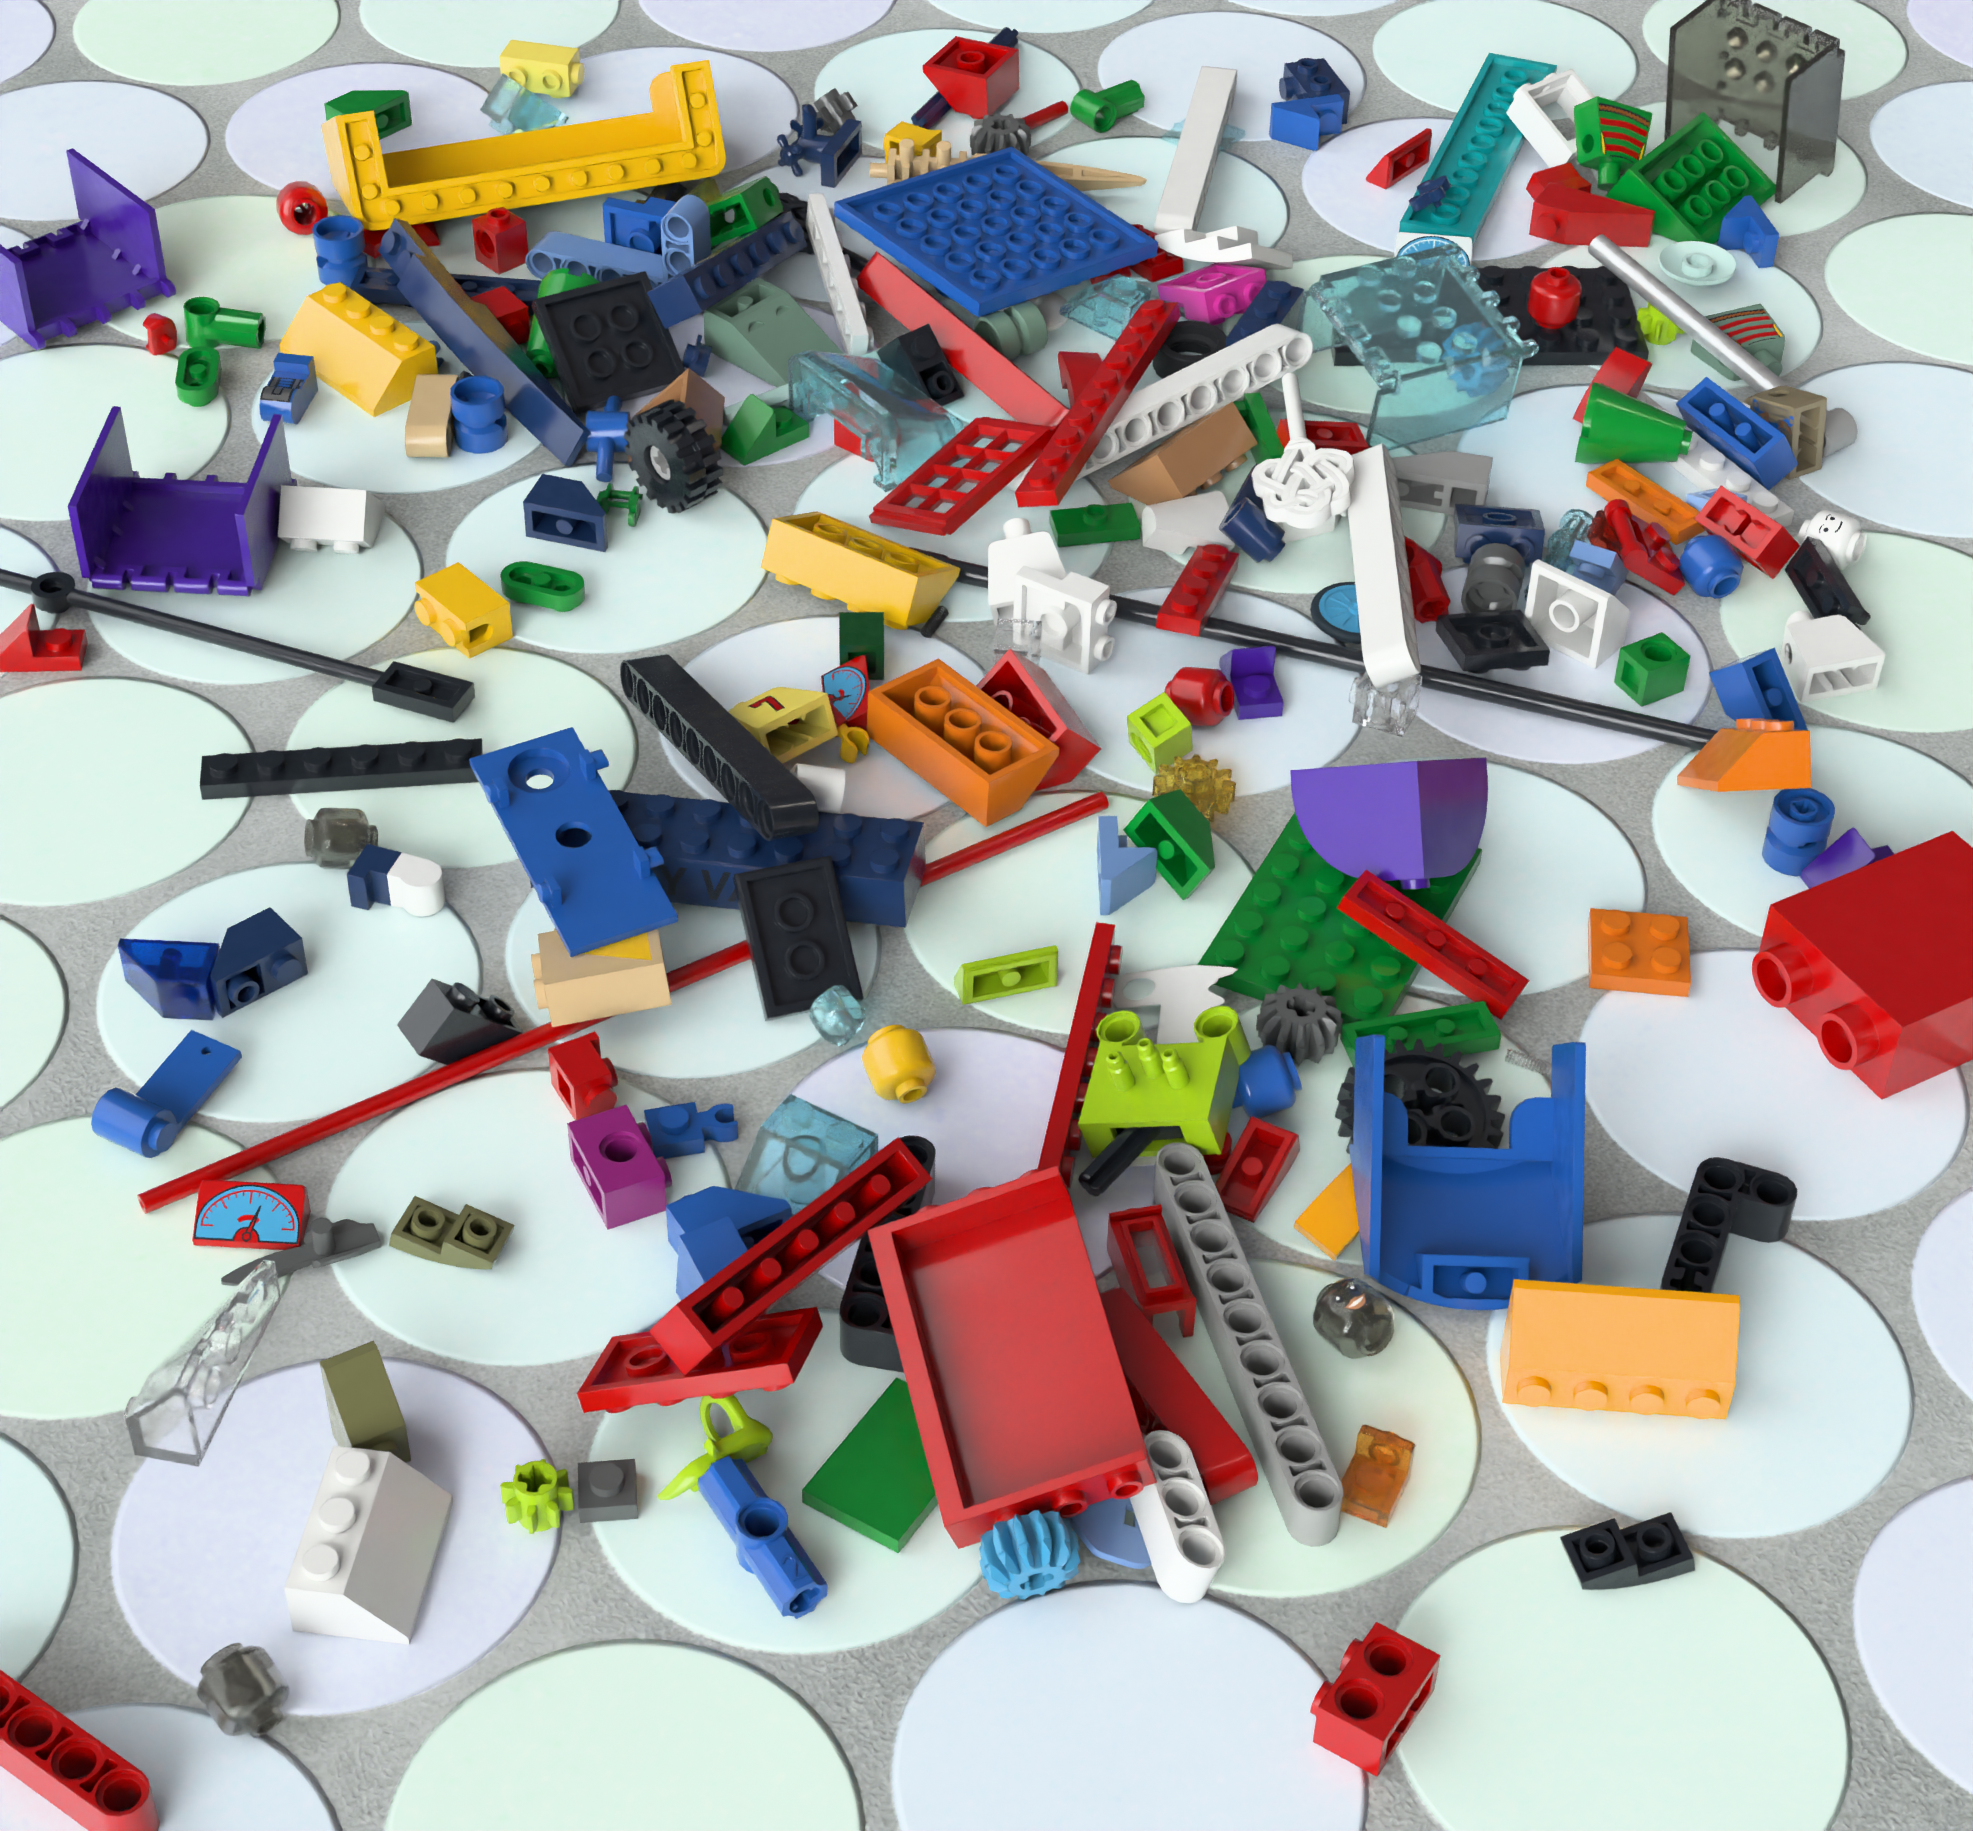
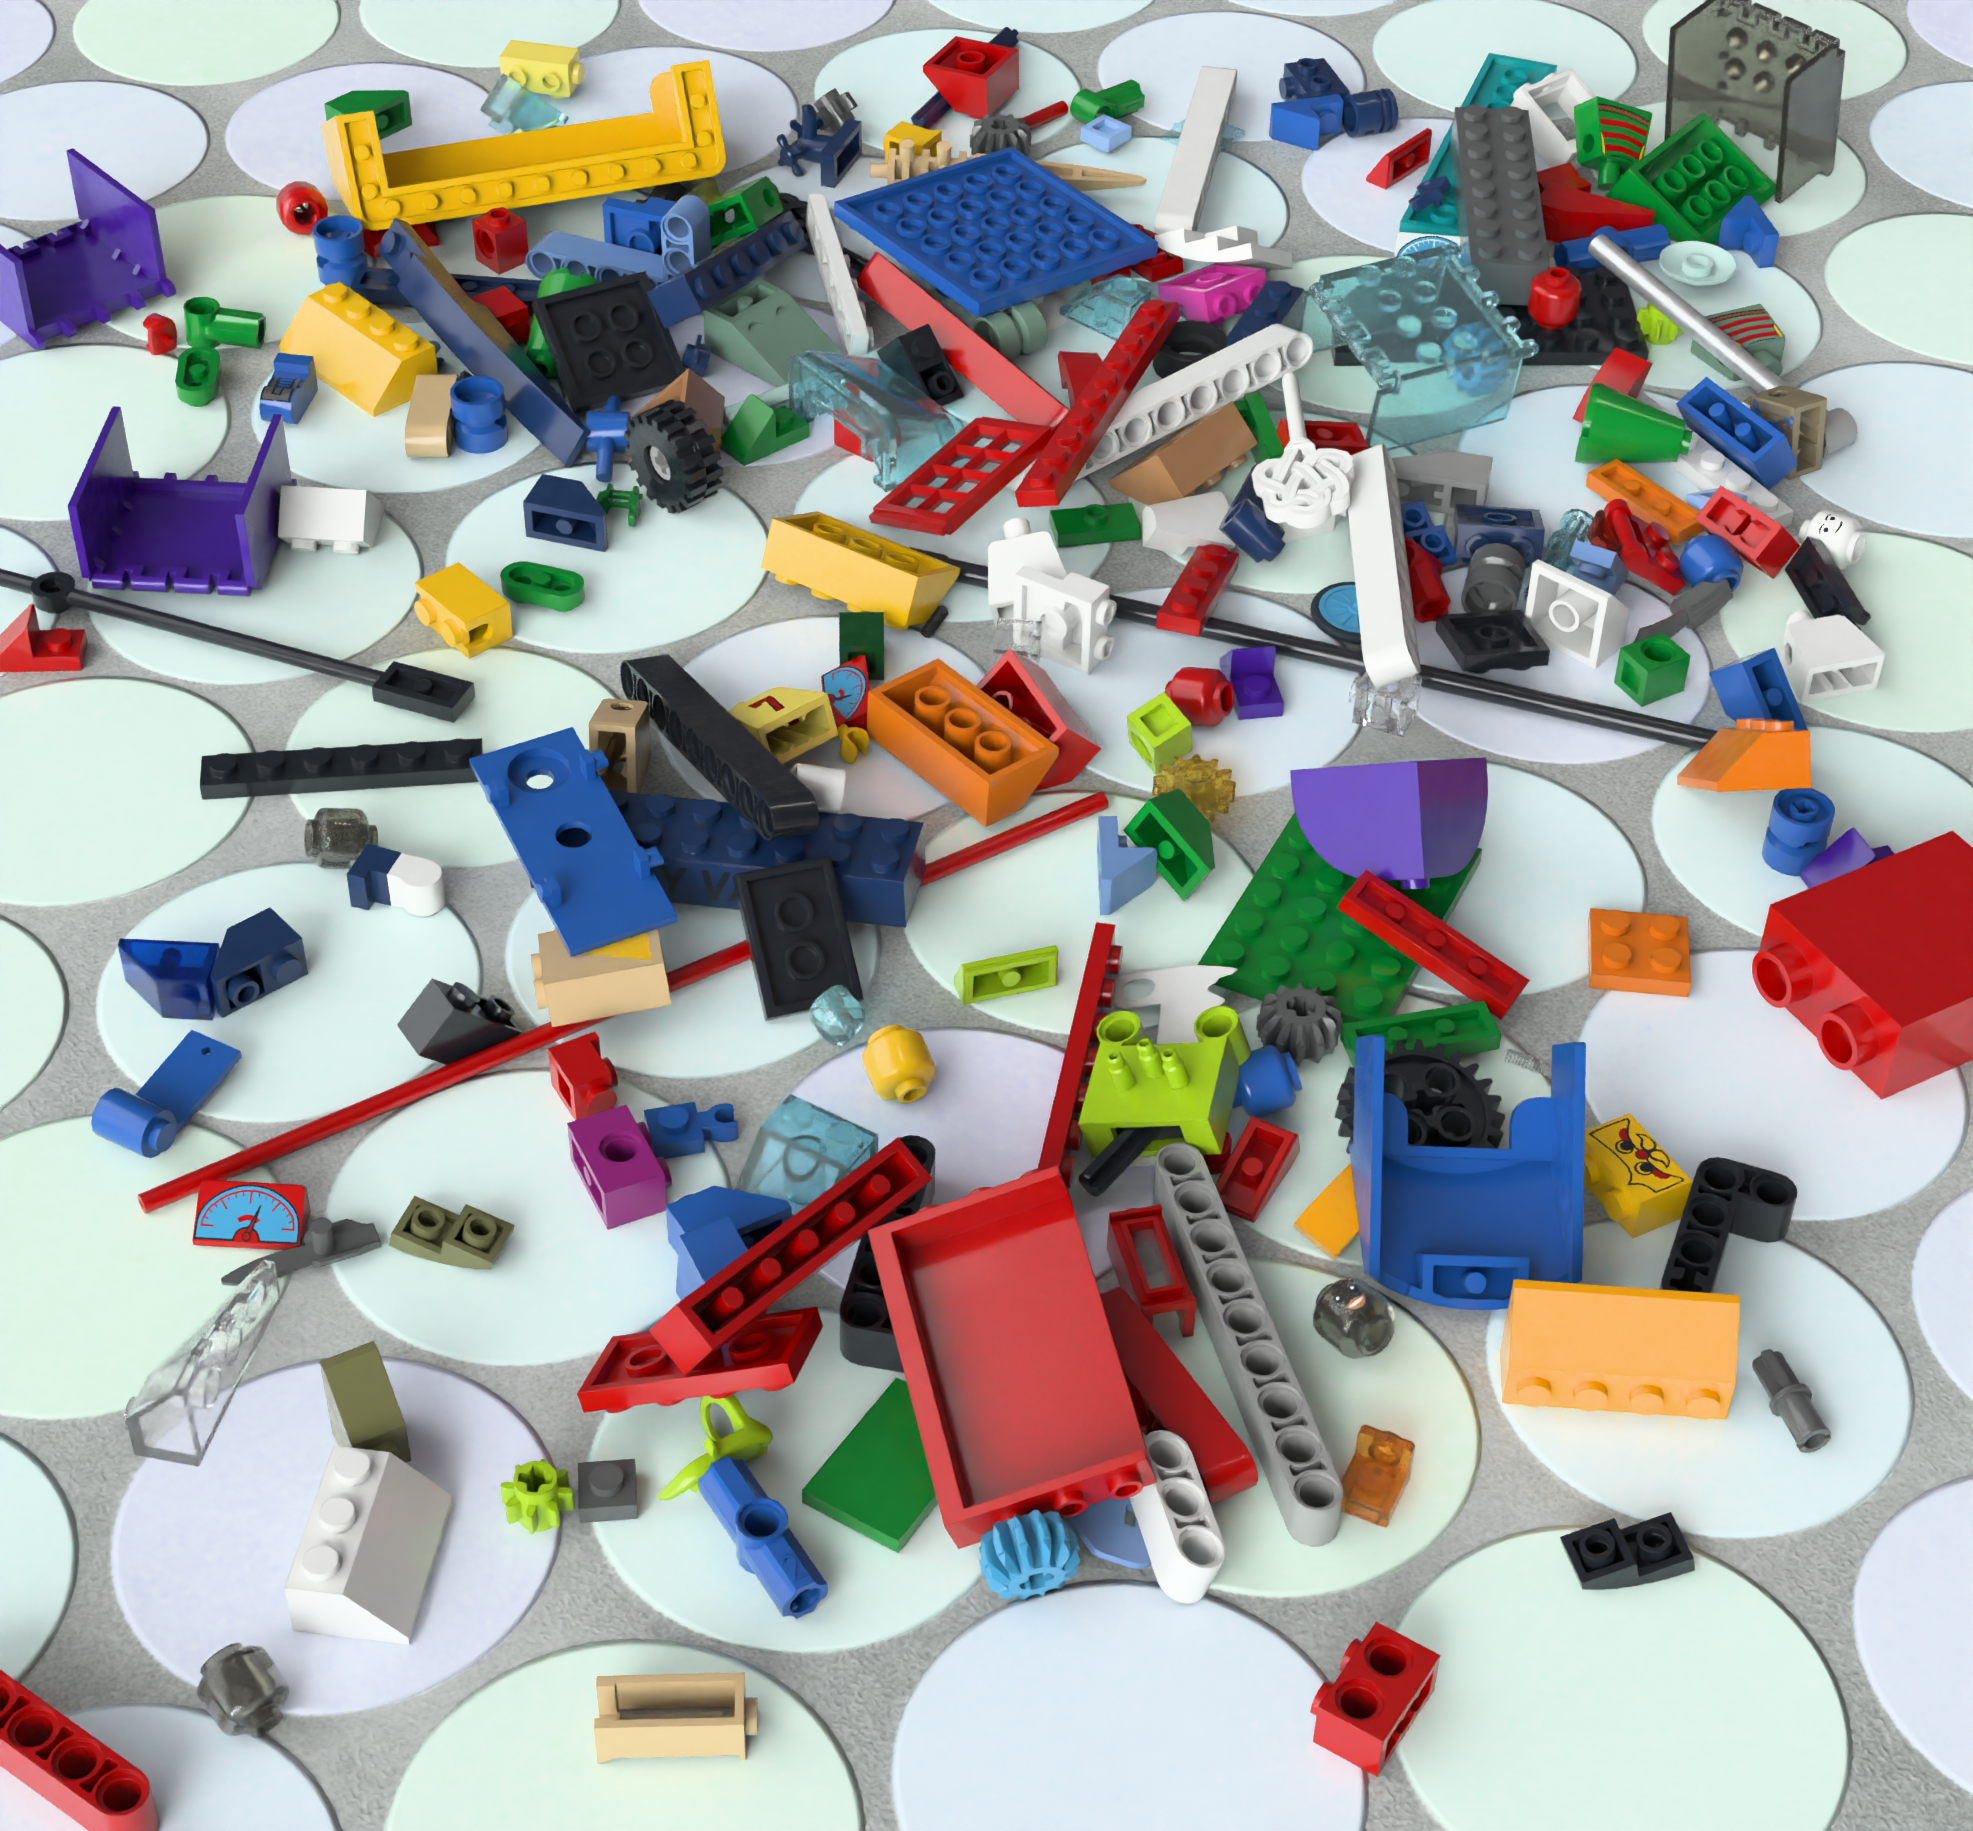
none -> tan torso [588,698,650,793]
none -> tan window [594,1672,758,1764]
none -> light blue plate [1080,114,1132,153]
none -> dark blue piece [1342,88,1398,138]
none -> blue slope [1401,500,1458,567]
none -> dark grey brick [1450,105,1550,305]
none -> blue piece [1553,224,1671,268]
none -> yellow brick [1584,1113,1693,1239]
none -> dark grey piece [1633,579,1734,643]
none -> dark grey axle [1752,1349,1831,1453]

